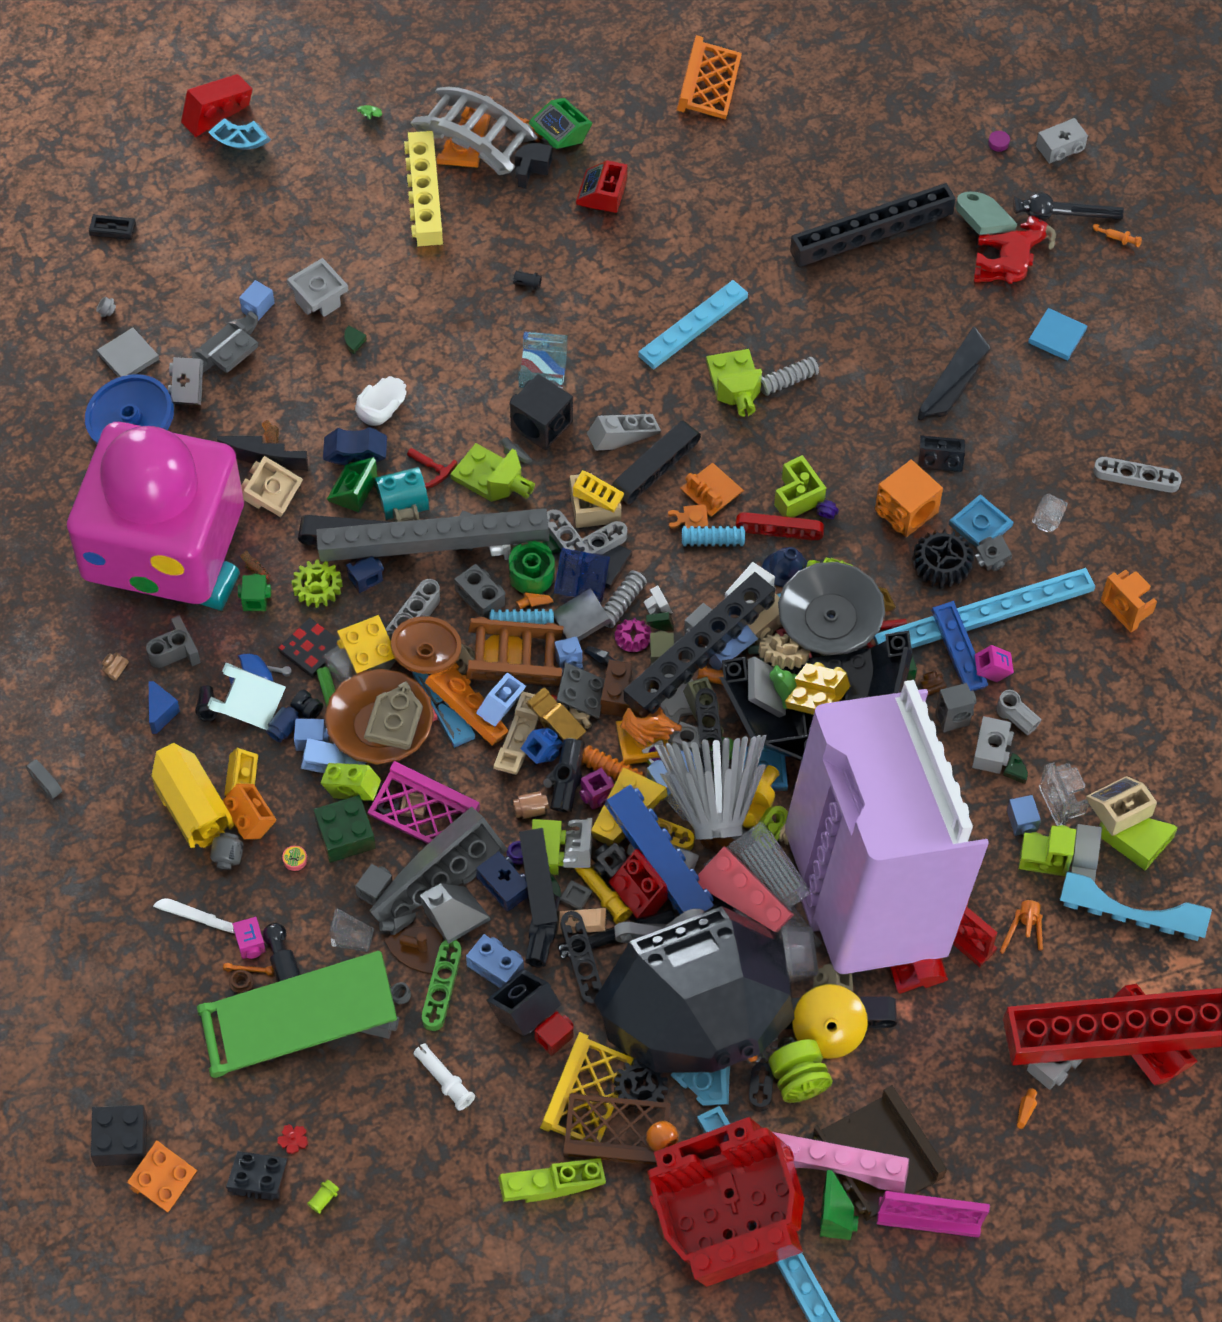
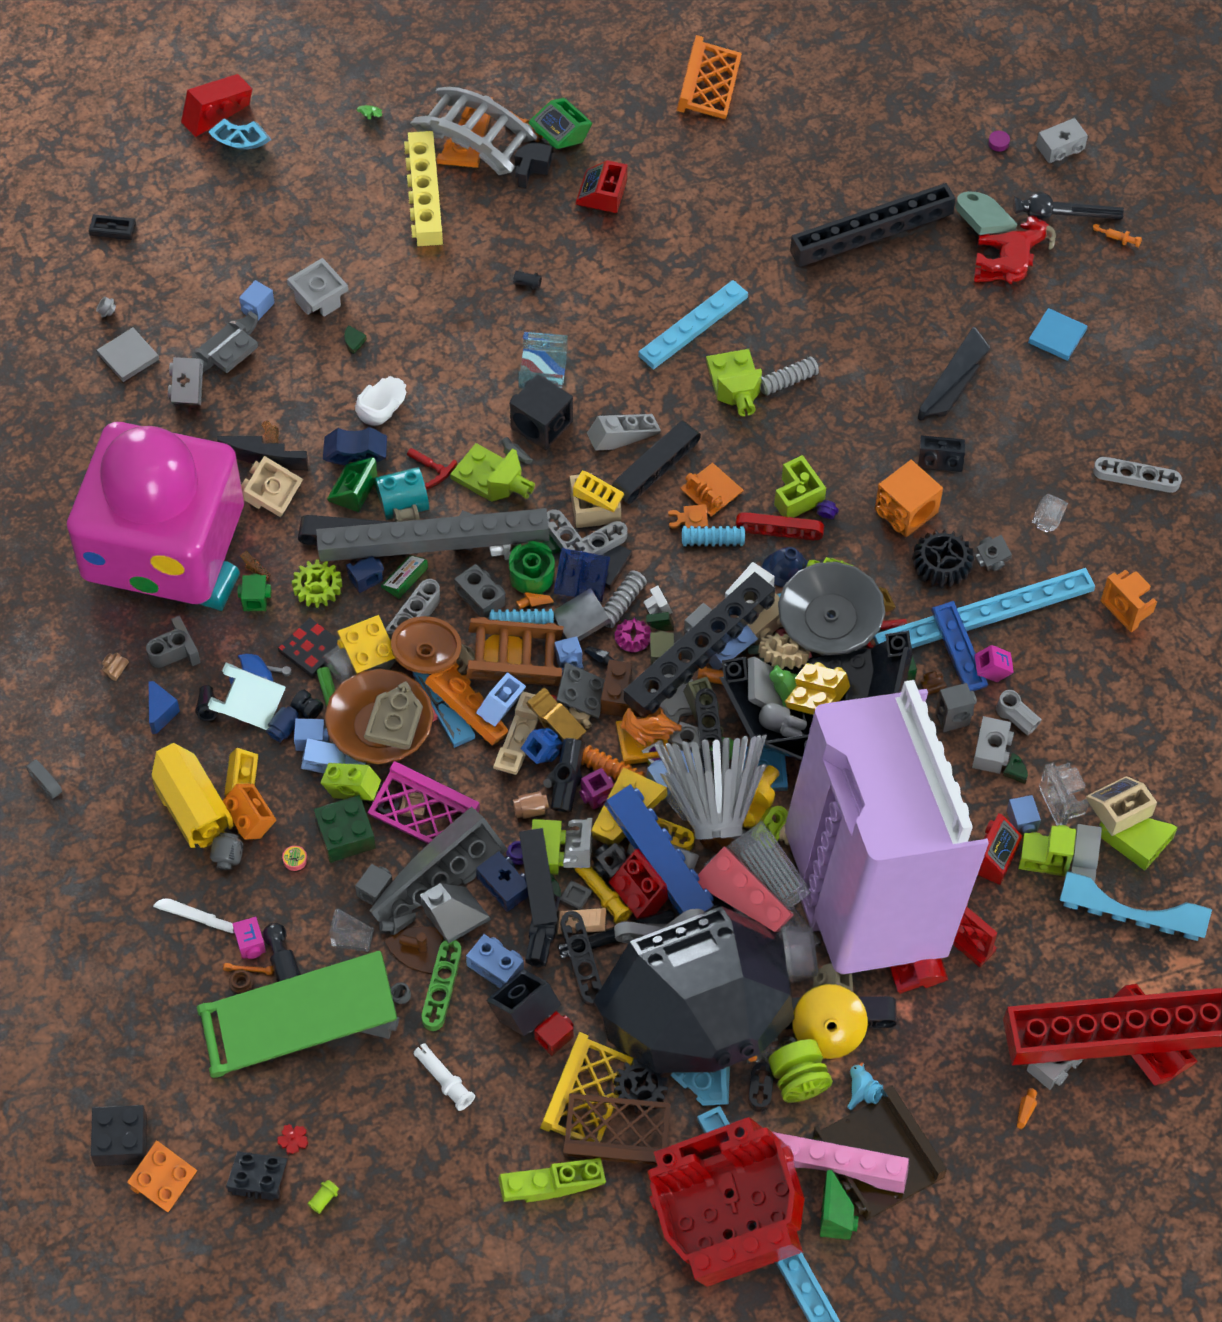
blue dish [85,374,174,445] -> none
orange piece [646,1121,679,1151] -> none
dark pink fence [876,1191,990,1238] -> none
dark azure tile [949,494,1013,548] -> none
orange plant [1000,900,1043,954] -> none
none -> slope [381,555,428,599]
none -> light grey piece [759,703,807,738]
none -> medium azure animal [847,1063,884,1110]
none -> slope [978,813,1022,885]

